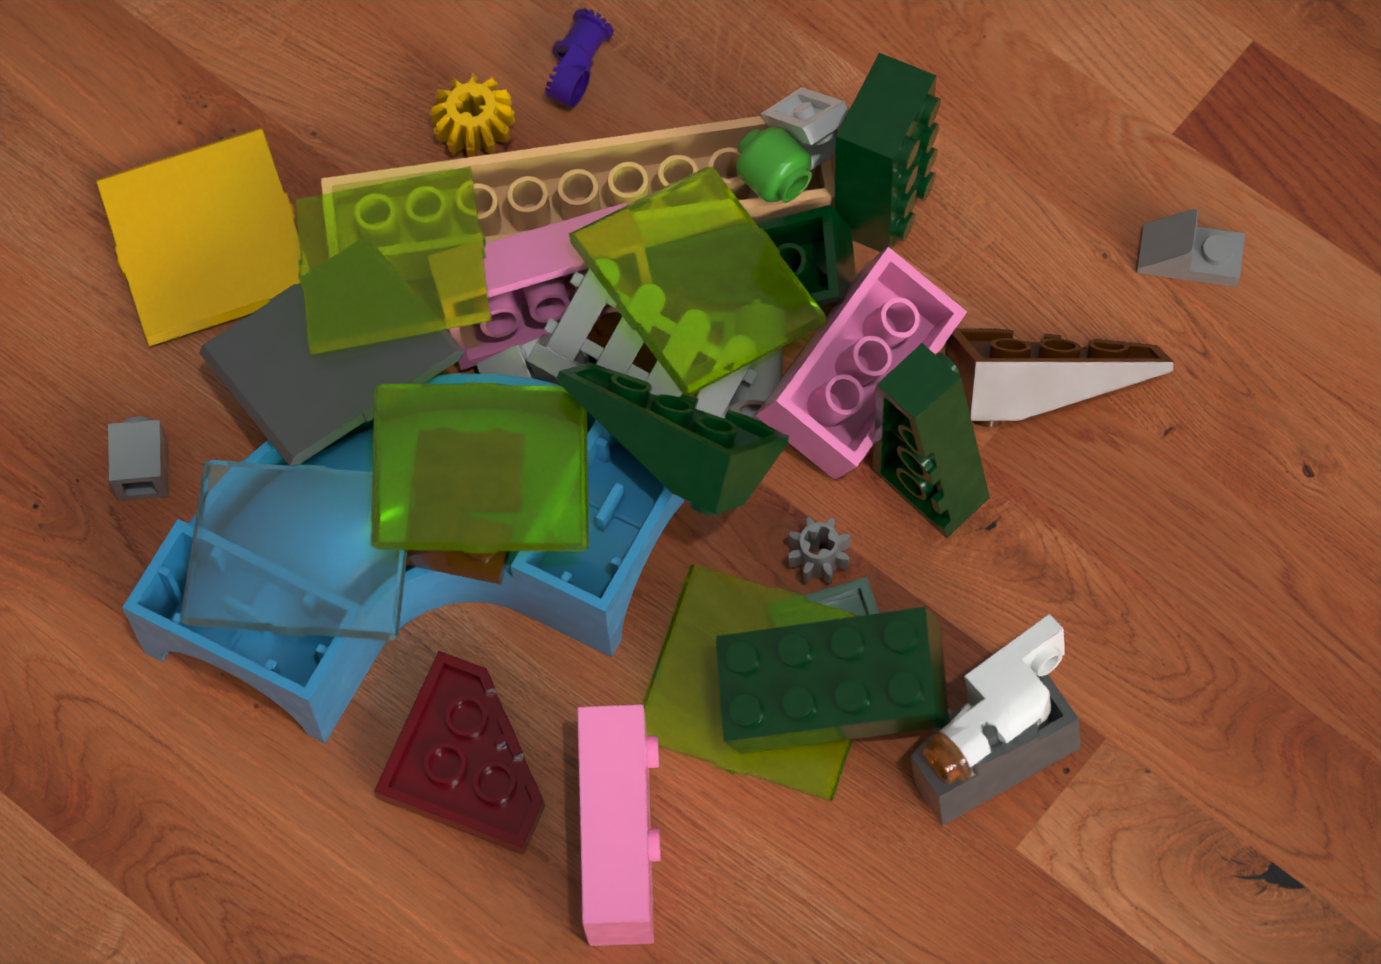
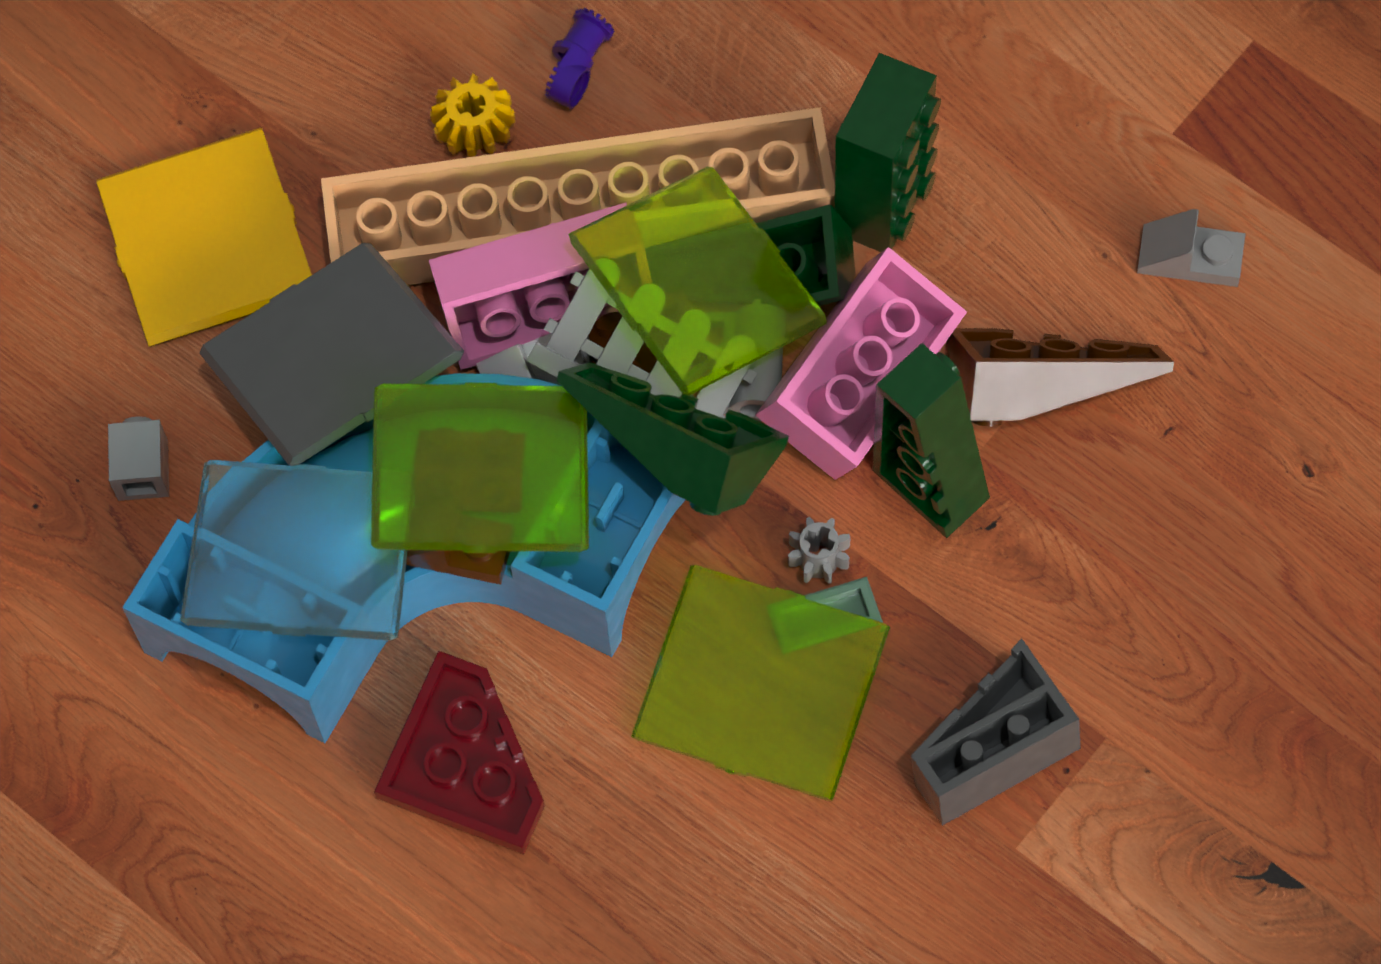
clear neon green piece [296,166,492,355] -> none
bright pink brick [578,705,661,946] -> none
dark green brick [716,607,950,754] -> none
bright green head [736,126,812,203] -> none
white slope [761,87,849,170] -> none
white plate [923,614,1065,785] -> none

